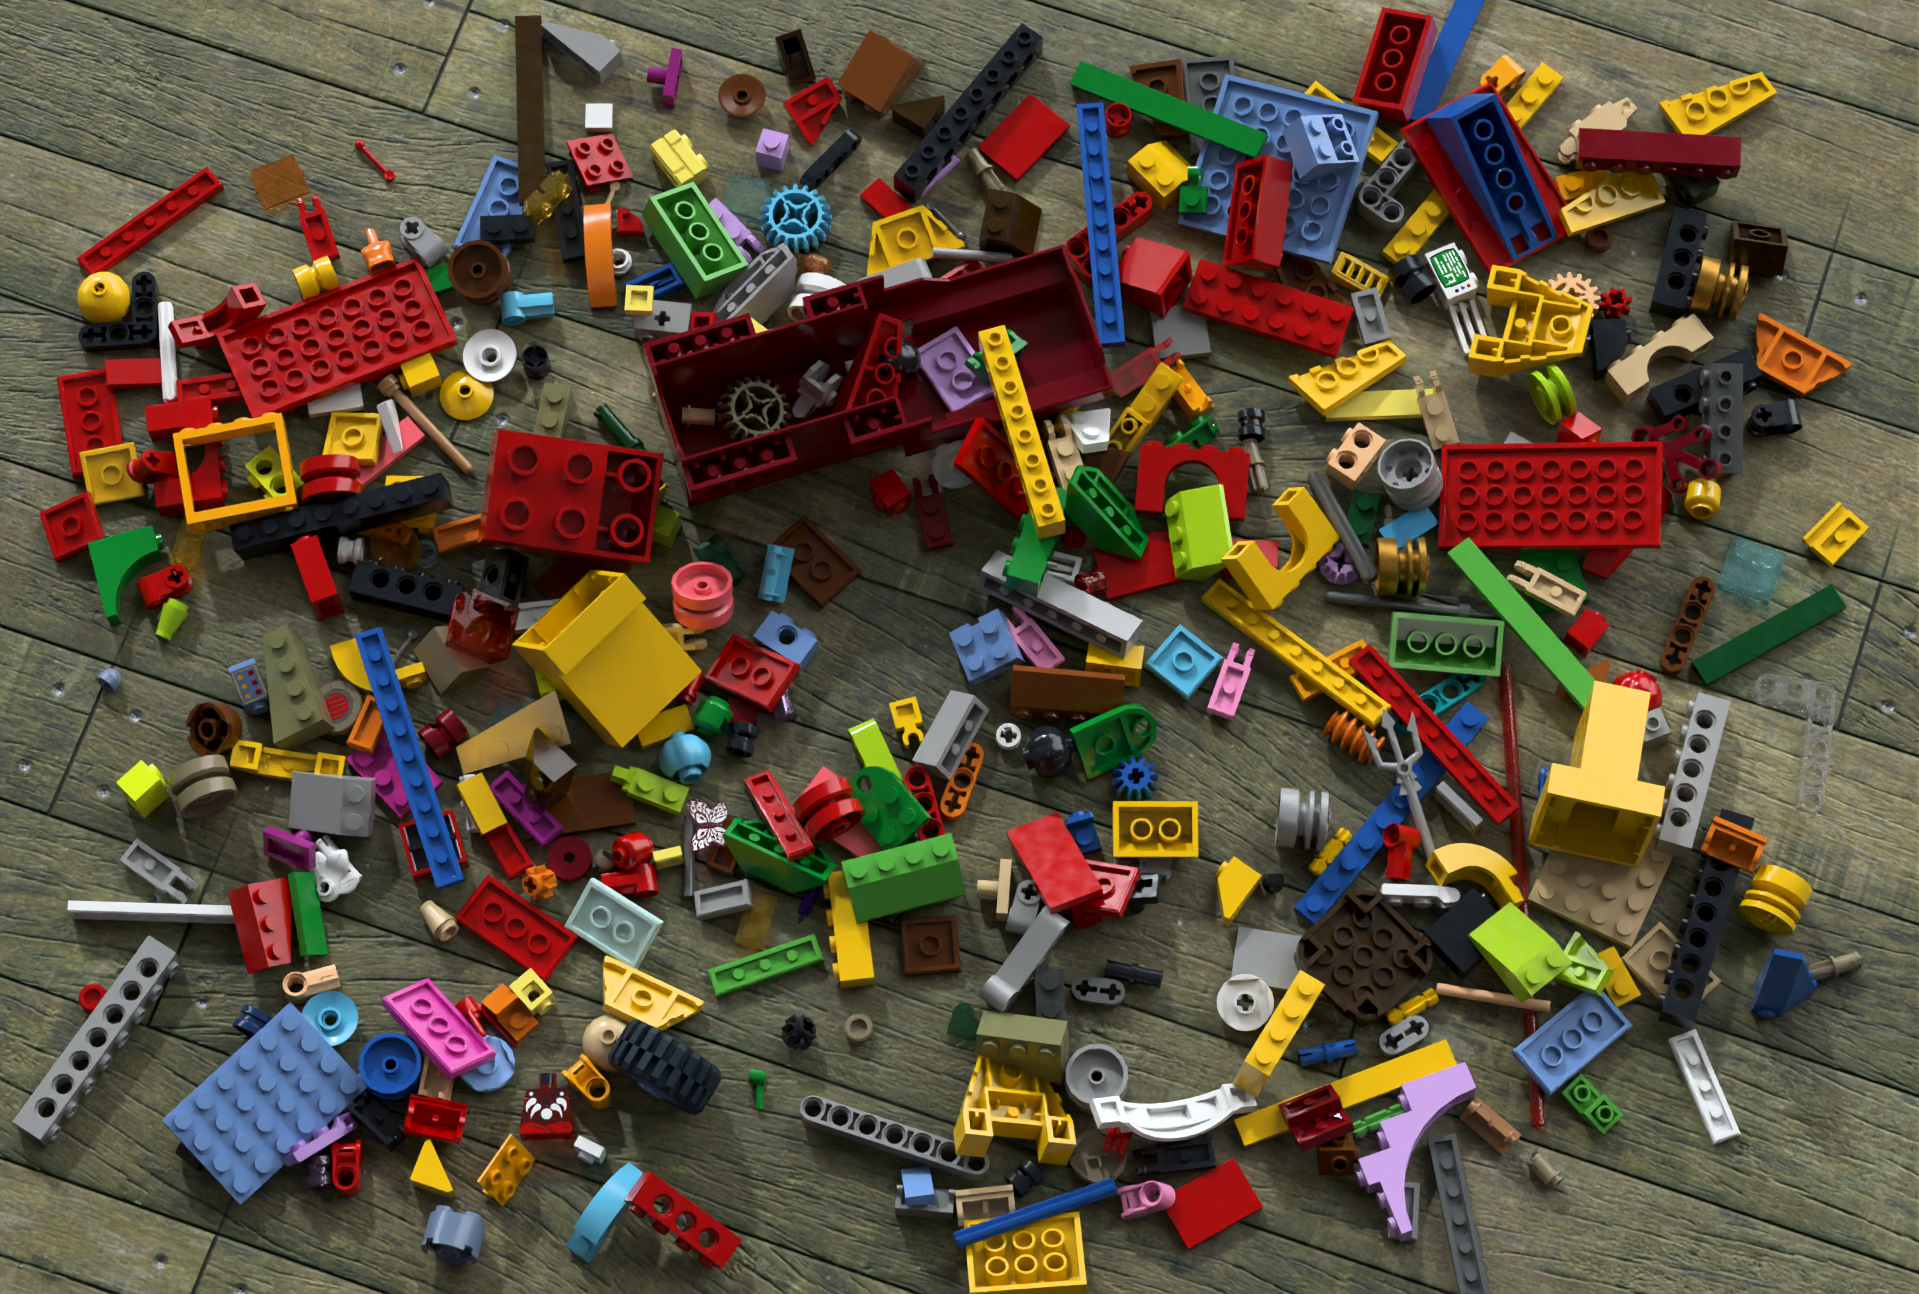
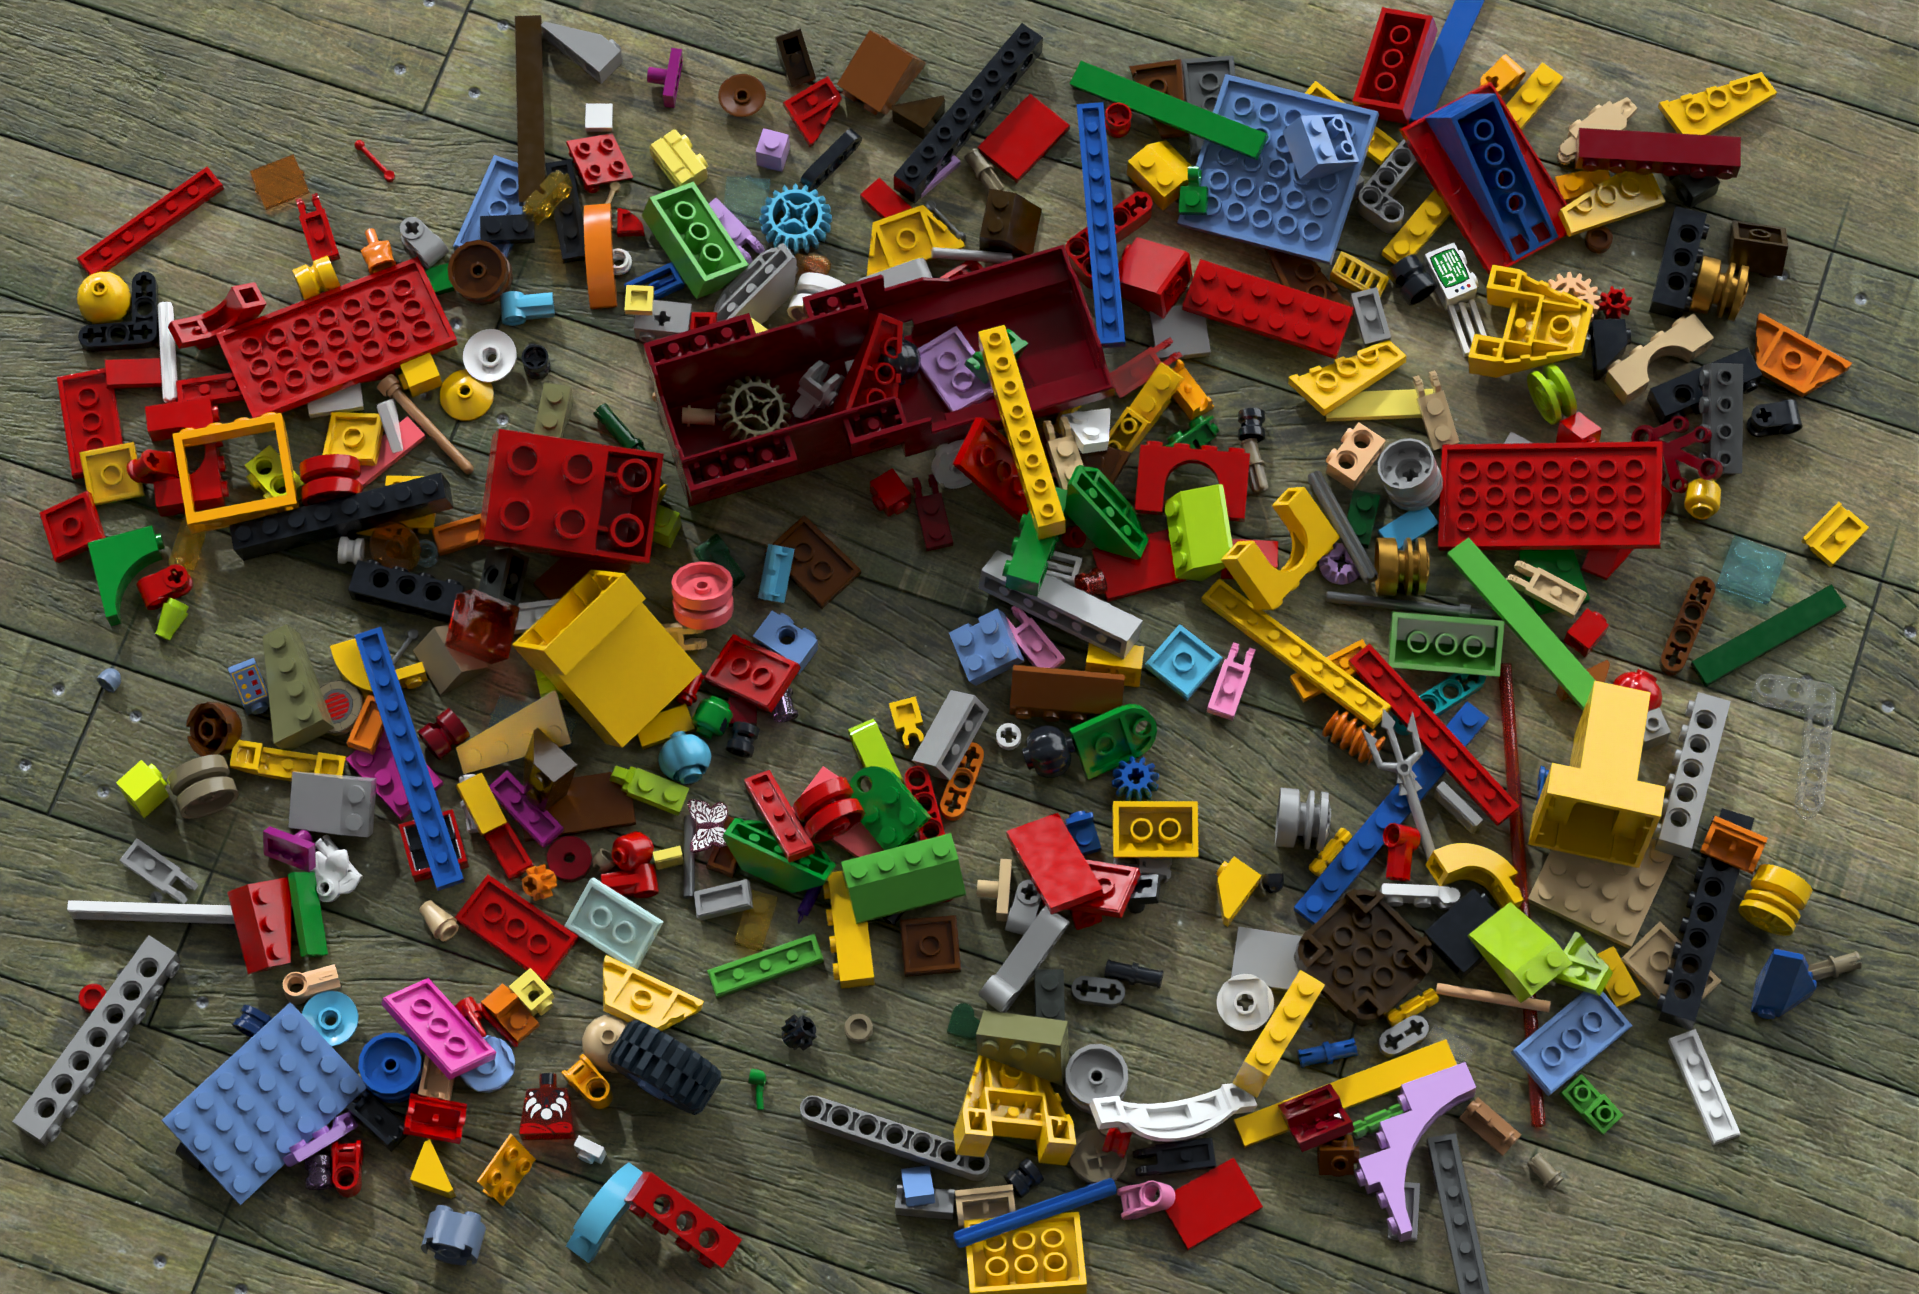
red window [290,535,345,621] -> none
red slope [1222,155,1293,271] -> none

